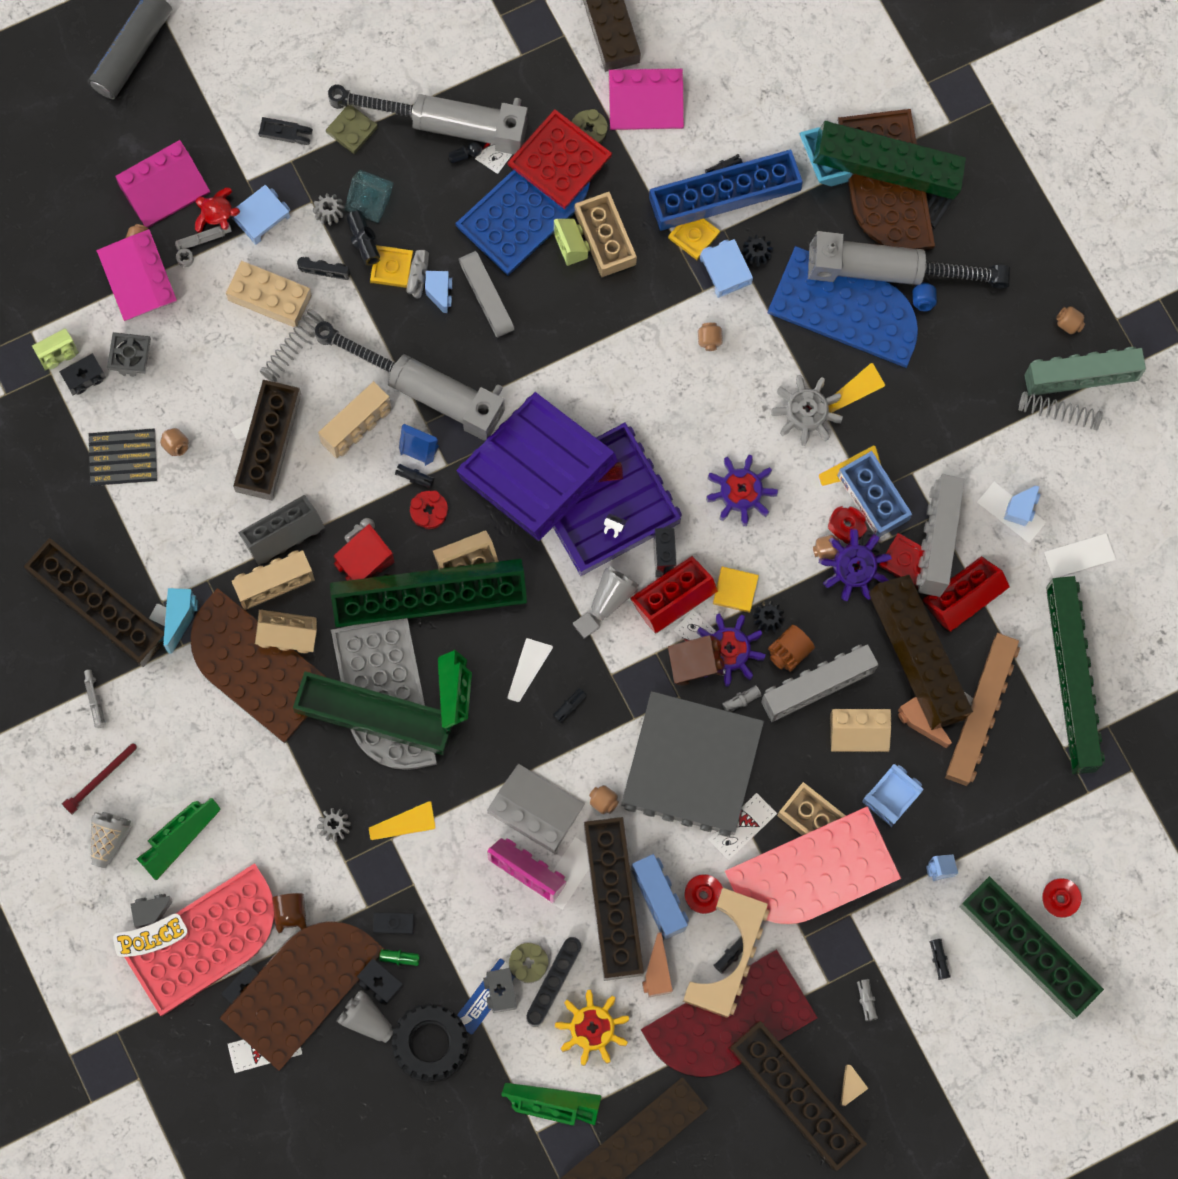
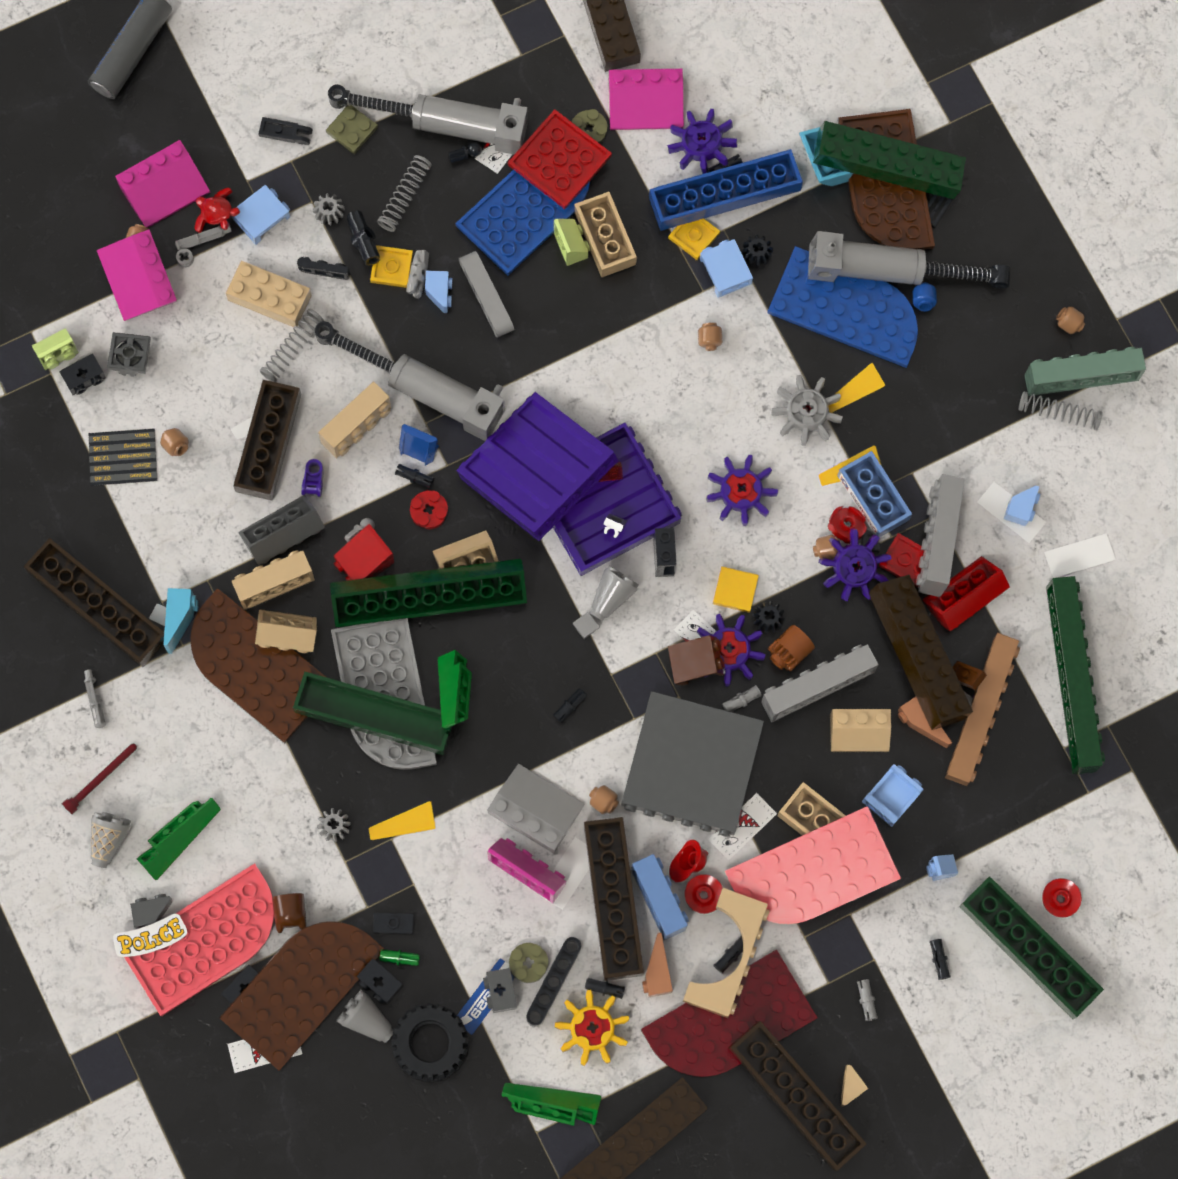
clear light blue slope [345,170,394,223] -> none
white sticker [508,638,553,702] -> none
red slope [630,556,718,634] -> none
none -> dark purple piece [301,459,324,497]
none -> light grey piece [377,155,432,232]
none -> black axle [585,978,625,999]
none -> dark purple gear [667,108,738,174]
none -> red piece [669,840,708,882]
none -> reddish brown plate [953,661,987,690]

